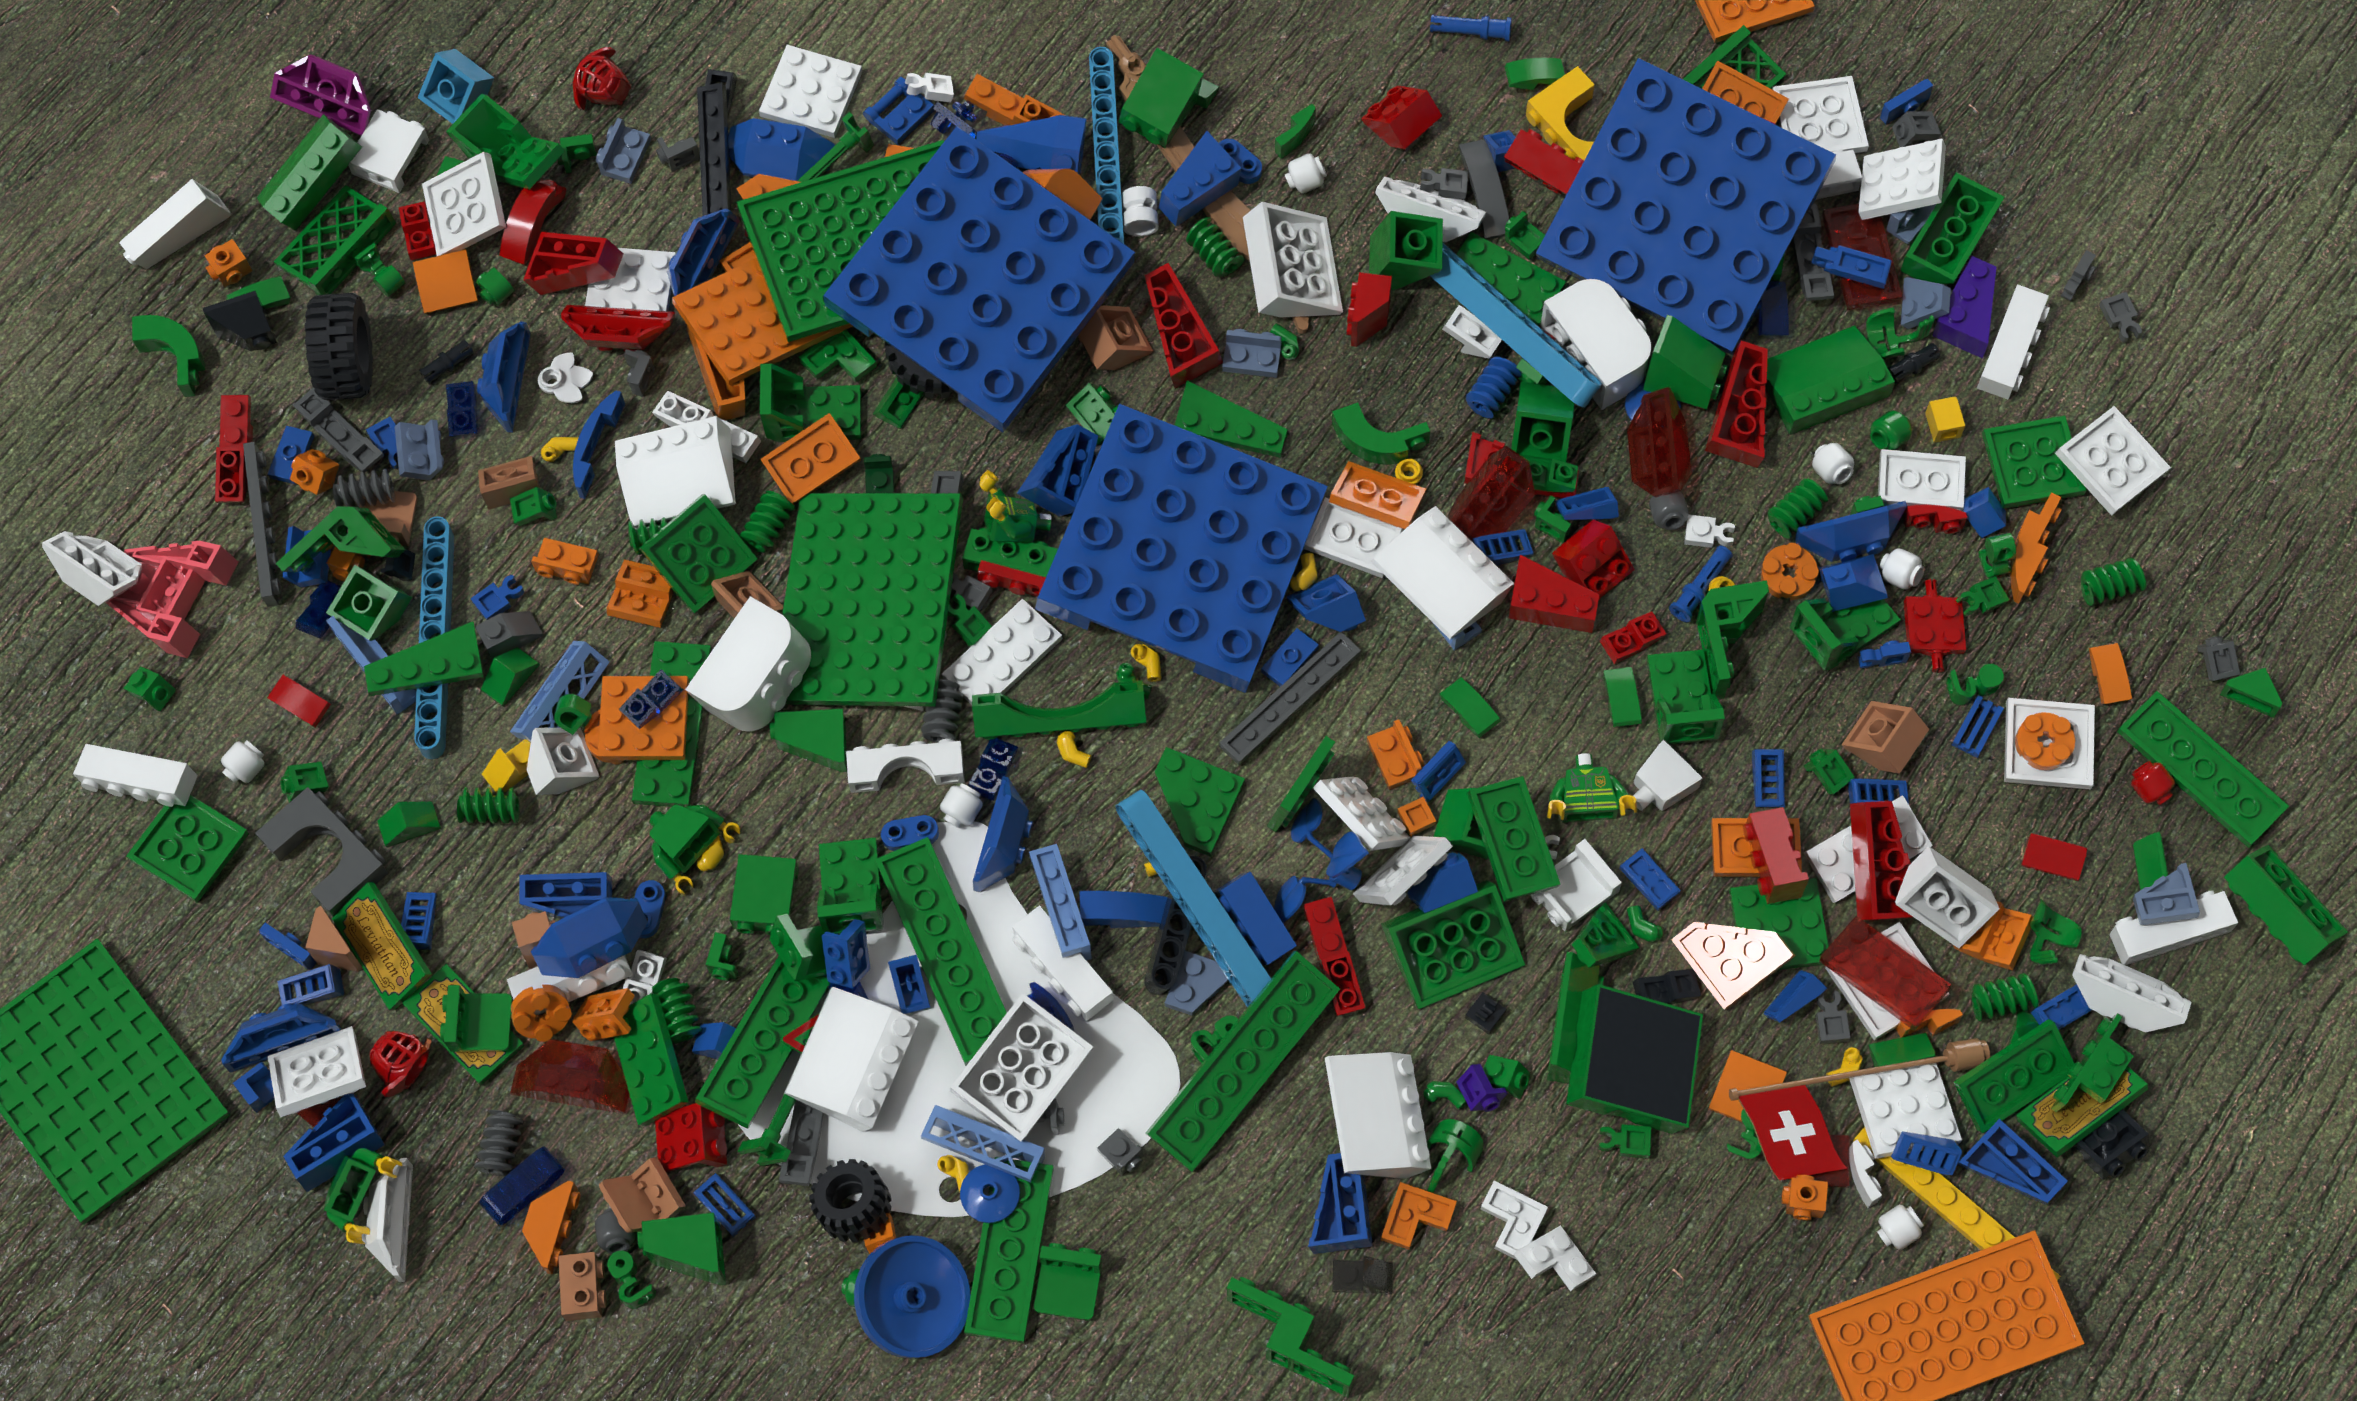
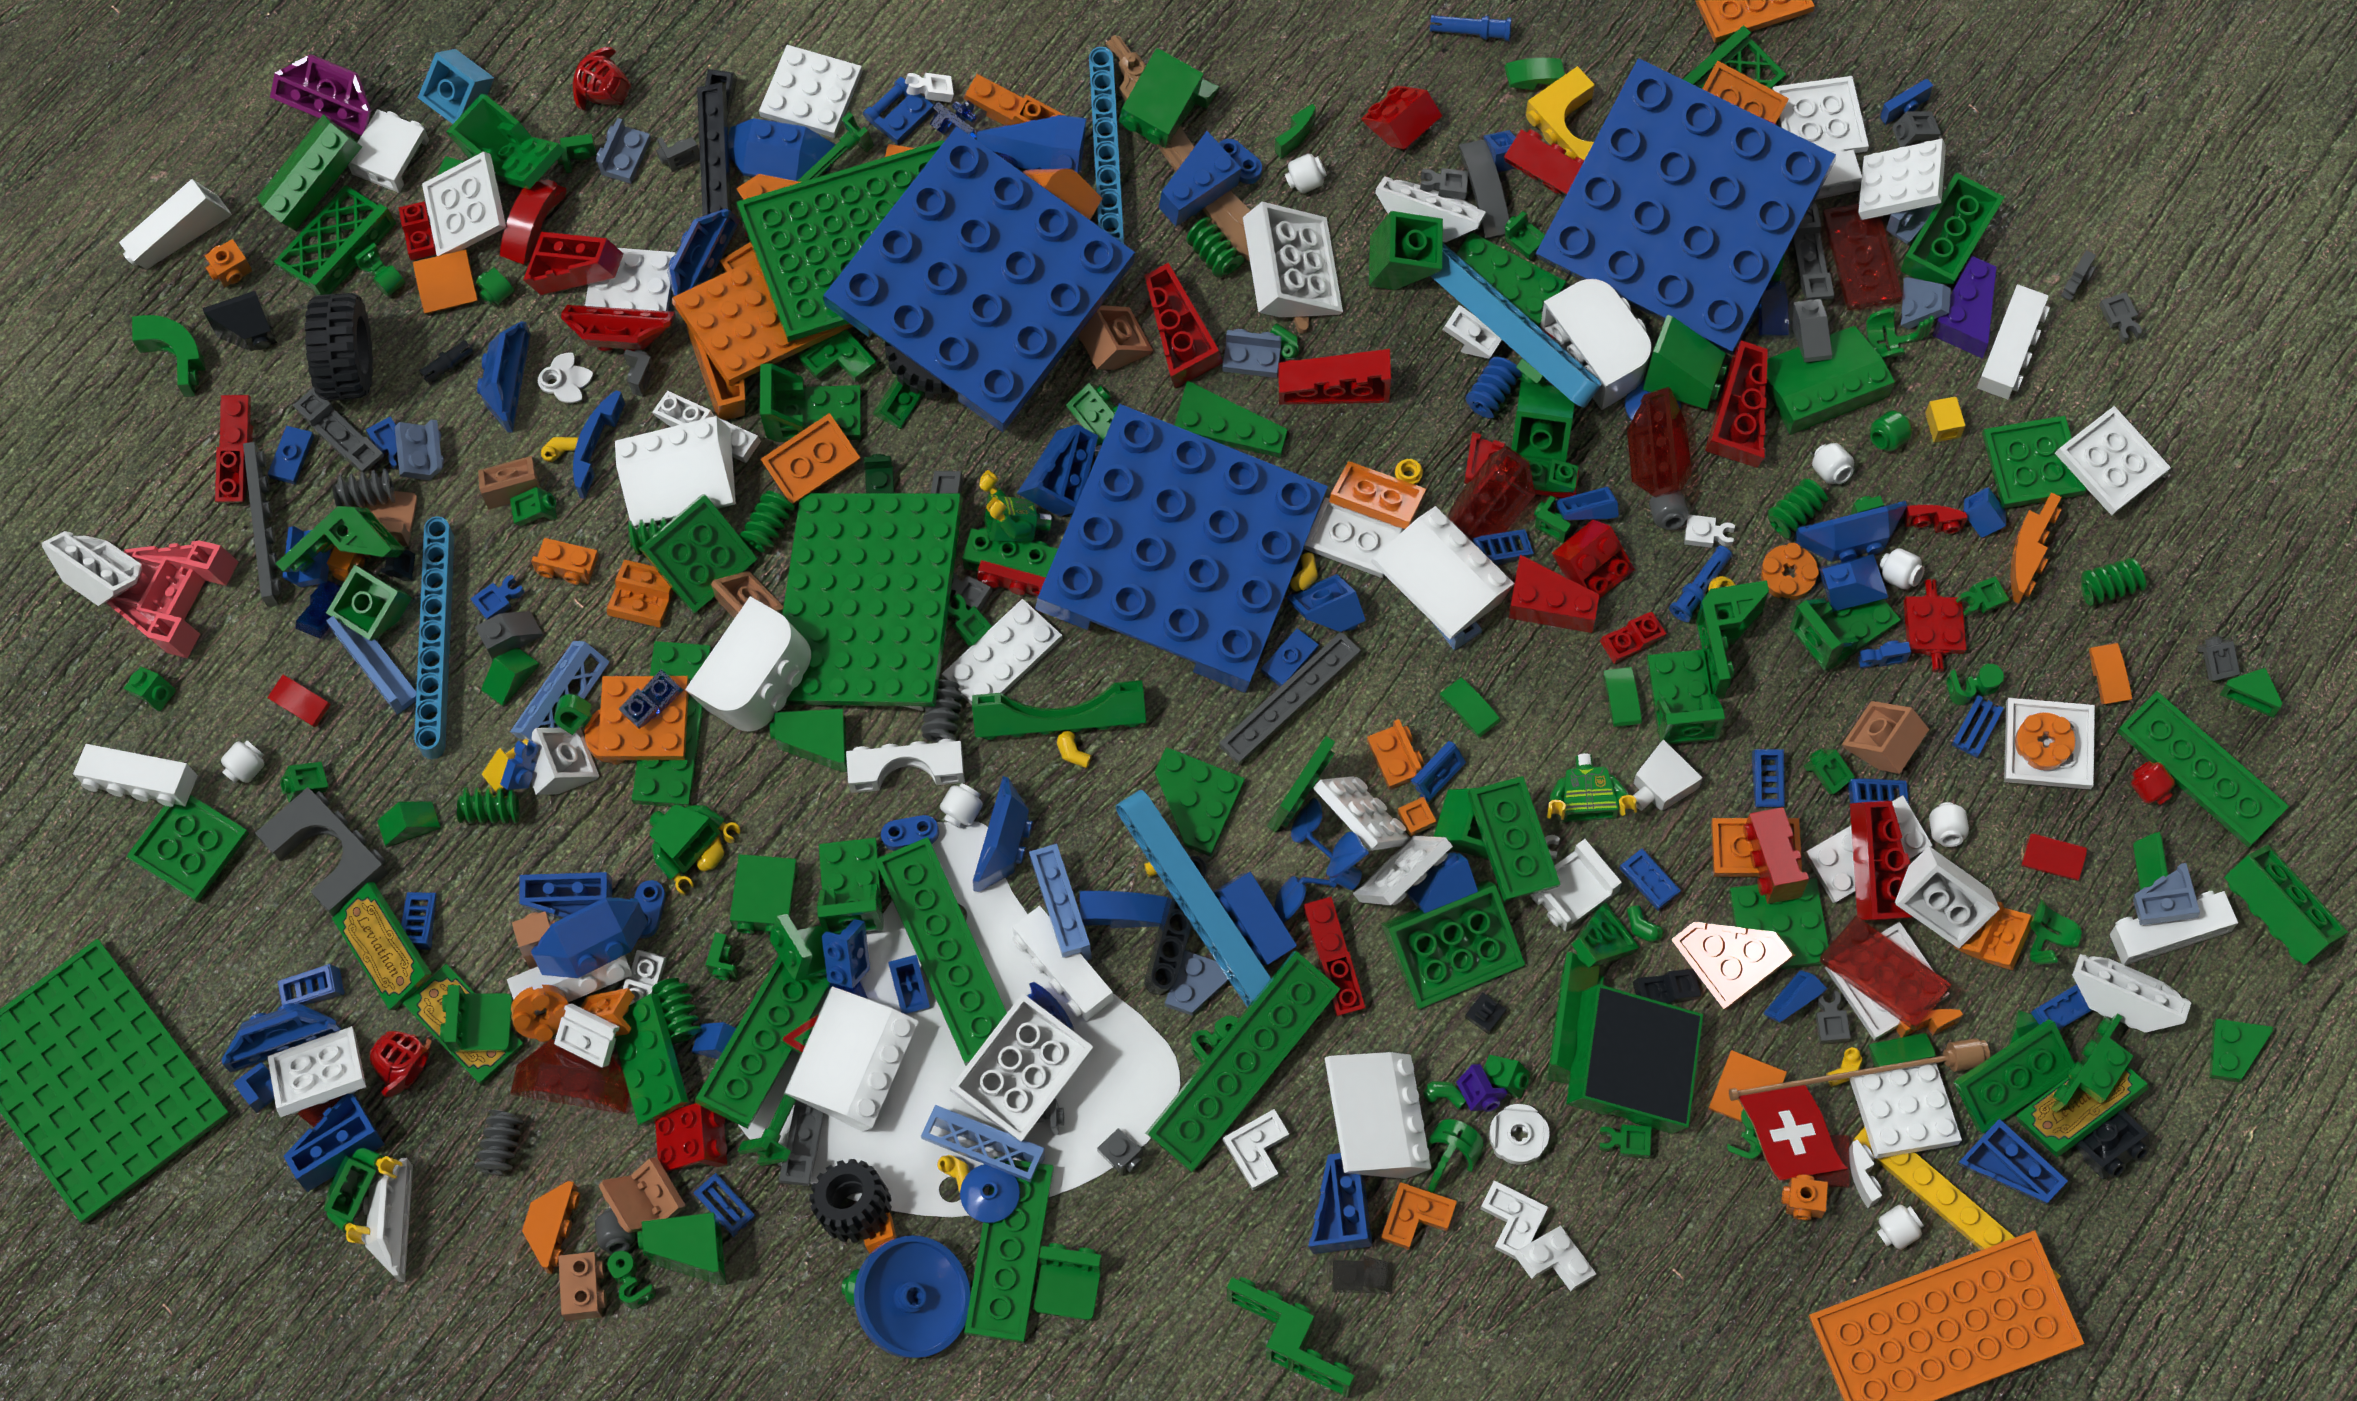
green slope [226,276,290,309] -> none
blue plate [259,922,316,970] -> none
orange brick [290,449,339,495] -> none
nougat slope [305,906,363,972] -> none
green wing [364,621,483,696] -> none
clear blue slope [446,381,478,437] -> none
clear blue beam [479,1146,565,1226] -> none
clear blue slope [968,738,1018,801] -> none
green arm [1116,663,1152,699] -> none
white wheel [1122,186,1159,236] -> none
yellow arm [1130,644,1161,682] -> none
green arch [1332,402,1430,465] -> none
red slope [1346,272,1392,347] -> none
blue hinge [1812,245,1892,289] -> none
white plate [1878,449,1966,511] -> none
black pin [1887,343,1941,383] -> none
blue slope [1891,1131,1962,1176] -> none
green piece [1971,973,2038,1021] -> none
green leg [1978,533,2016,578] -> none
none -> blue plate [500,740,539,790]
none -> white plate [554,1003,619,1068]
none -> white plate [1223,1109,1289,1191]
none -> red wedge [1278,349,1391,405]
none -> white plate [1489,1104,1549,1165]
none -> dark grey slope [1792,299,1832,362]
none -> white head [1929,802,1969,847]
none -> green wing [2209,1019,2273,1082]

